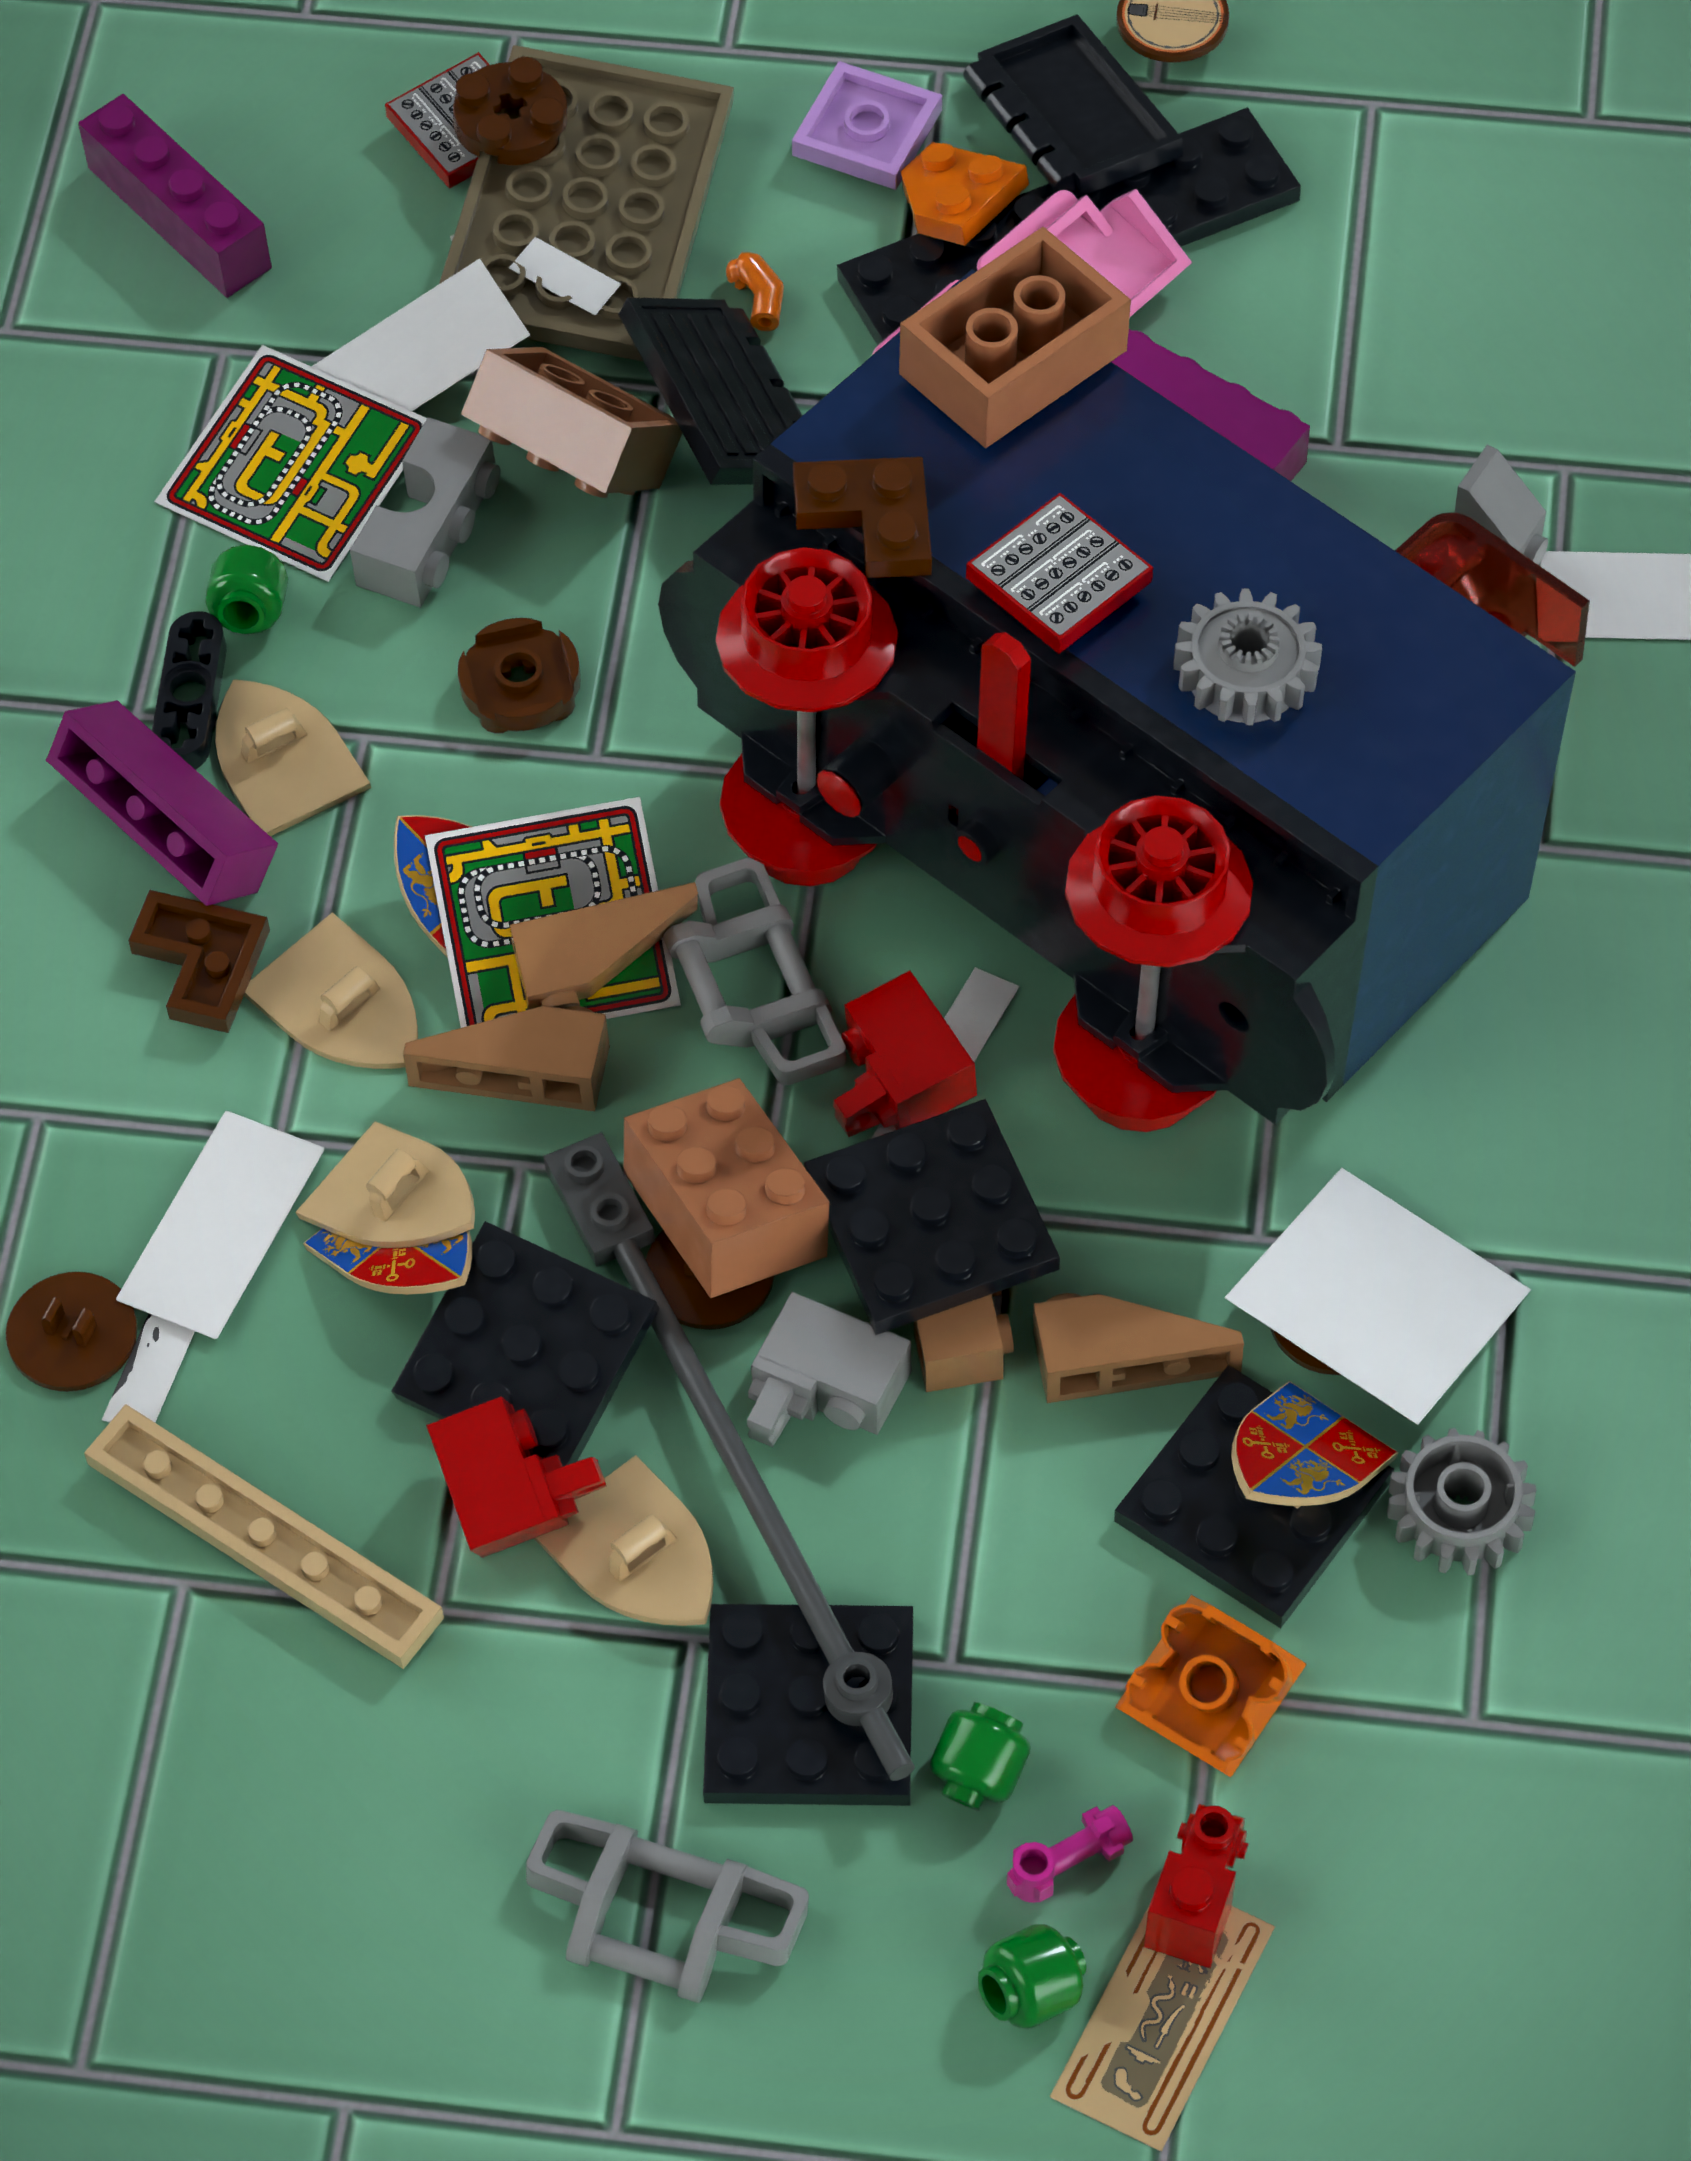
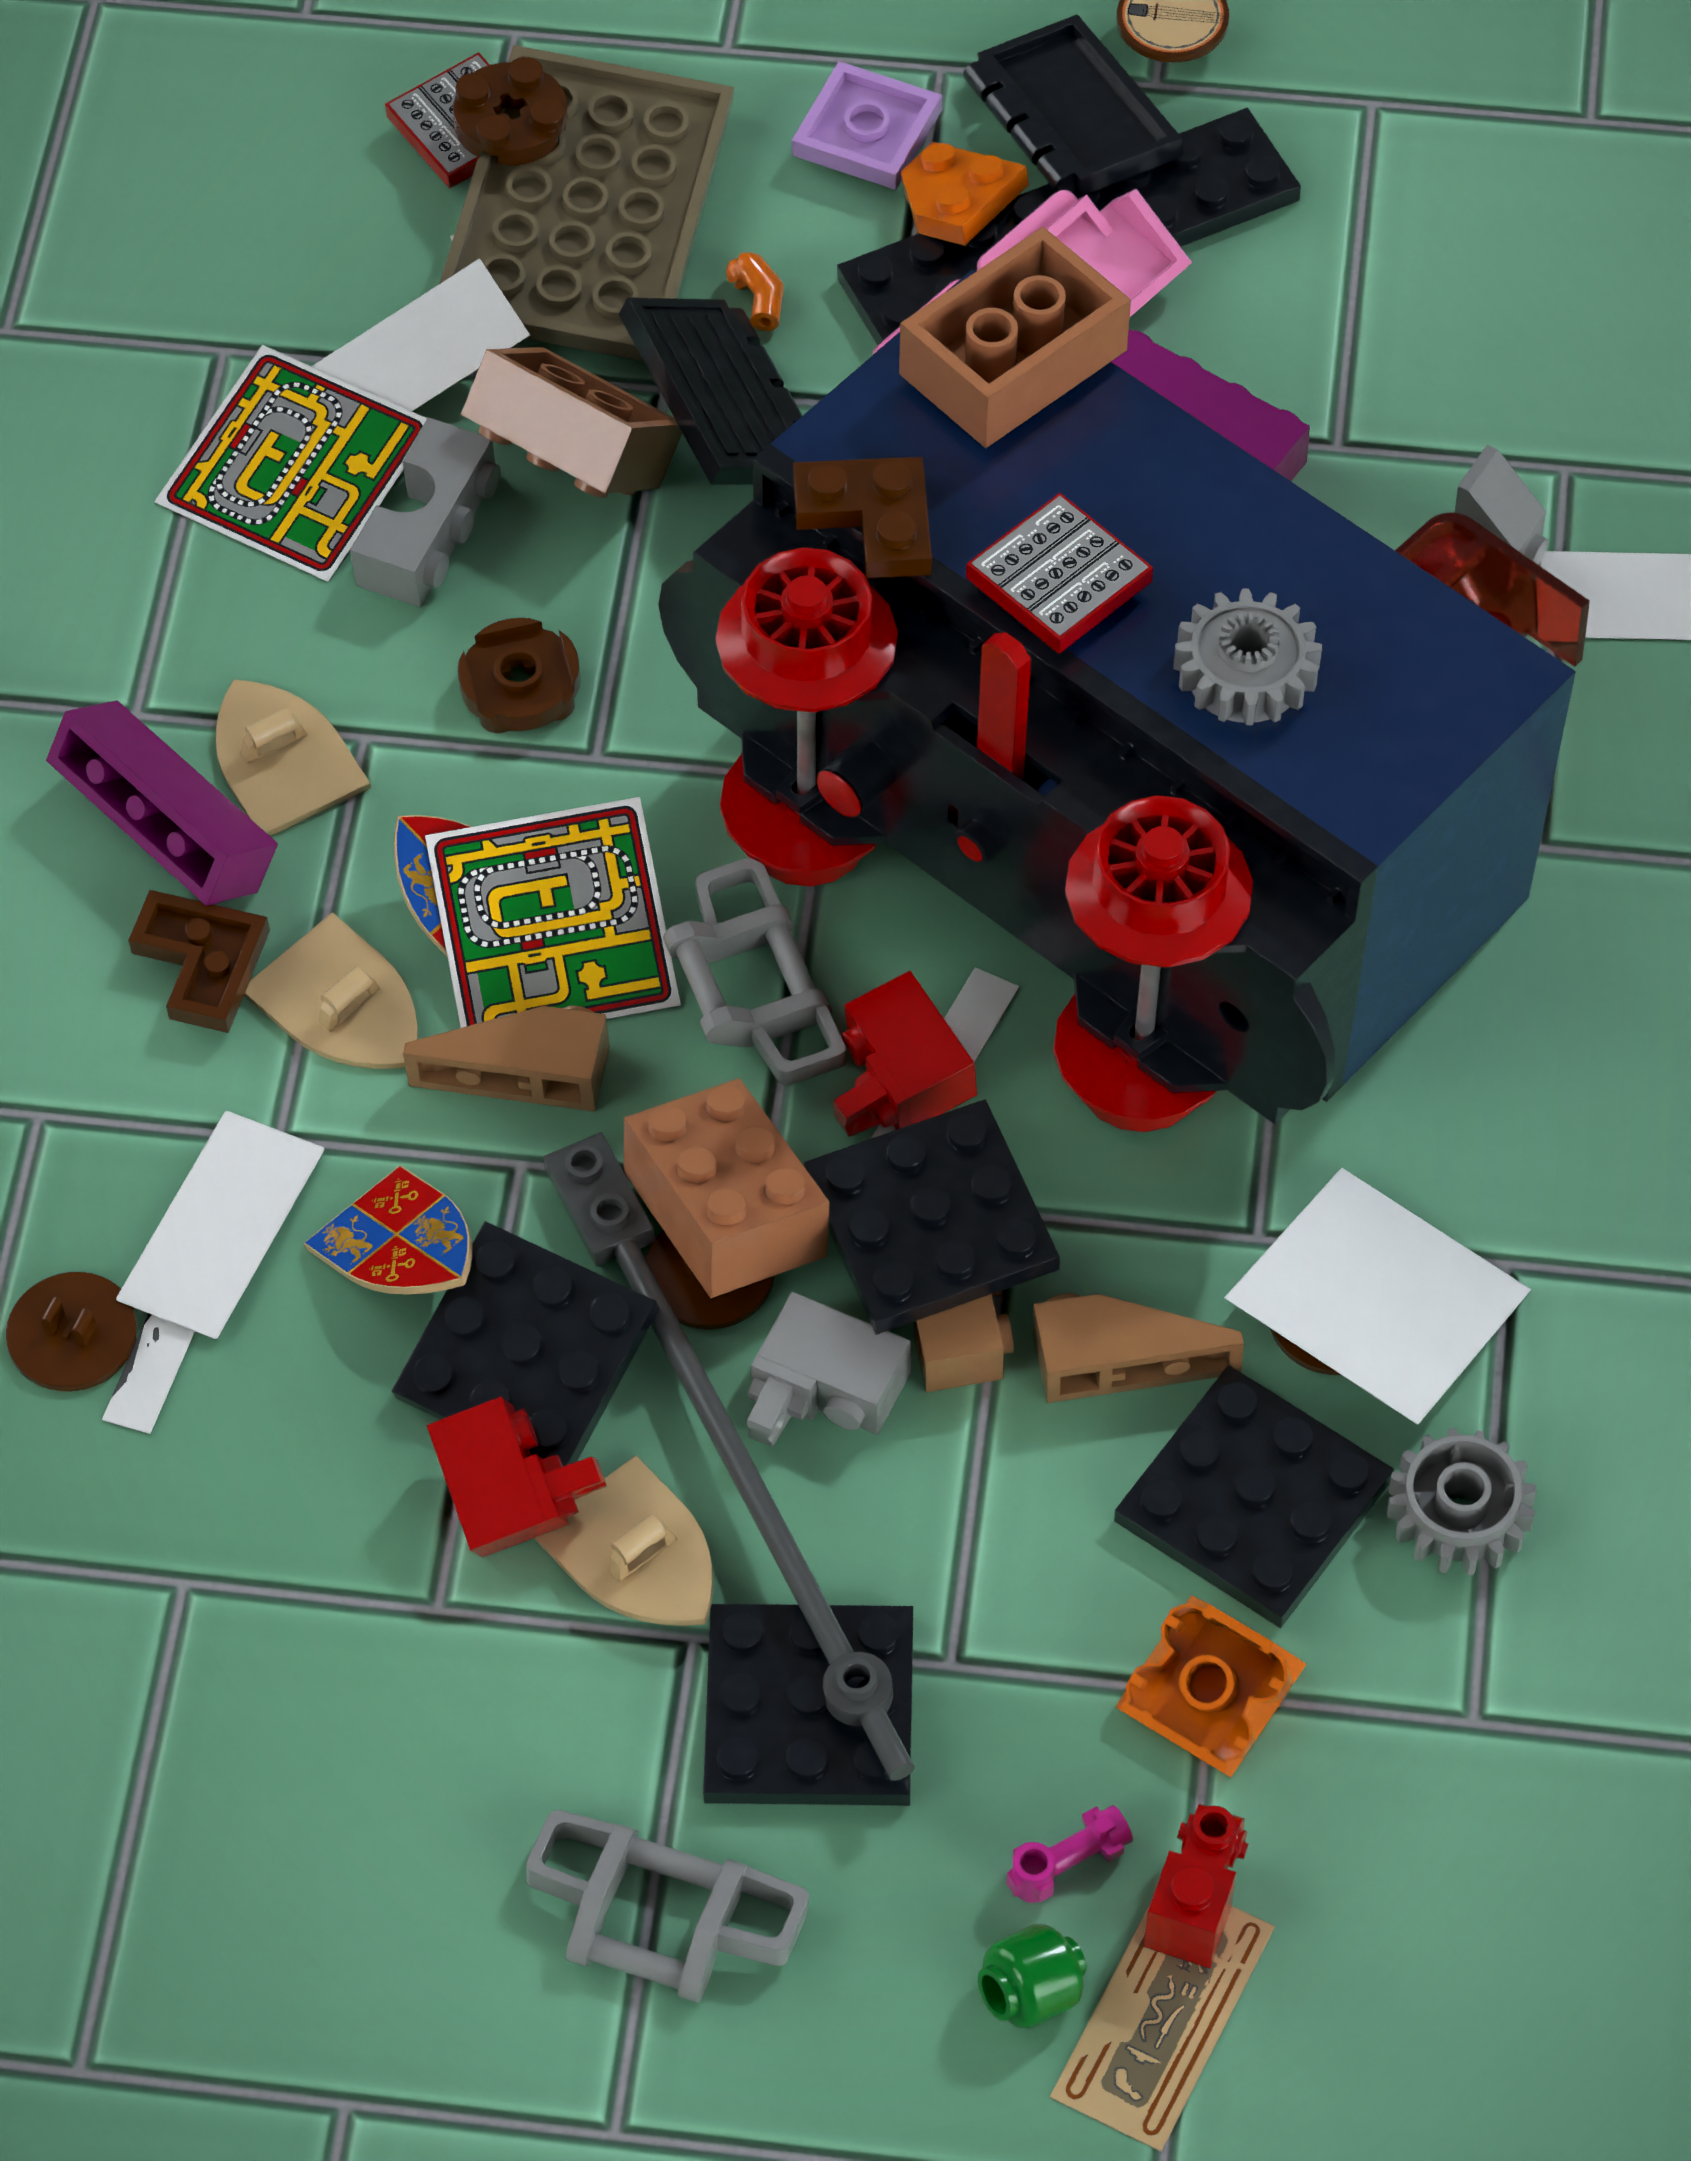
magenta brick [78,93,272,298] -> none
tan plate [84,1404,444,1669] -> none
black beam [152,611,227,769] -> none
green head [205,545,288,634] -> none
tan shield [295,1121,475,1248] -> none
white sticker [509,237,621,316] -> none
medium nougat slope [510,882,698,1010] -> none
green head [930,1702,1031,1811] -> none
shield [1231,1381,1399,1509] -> none

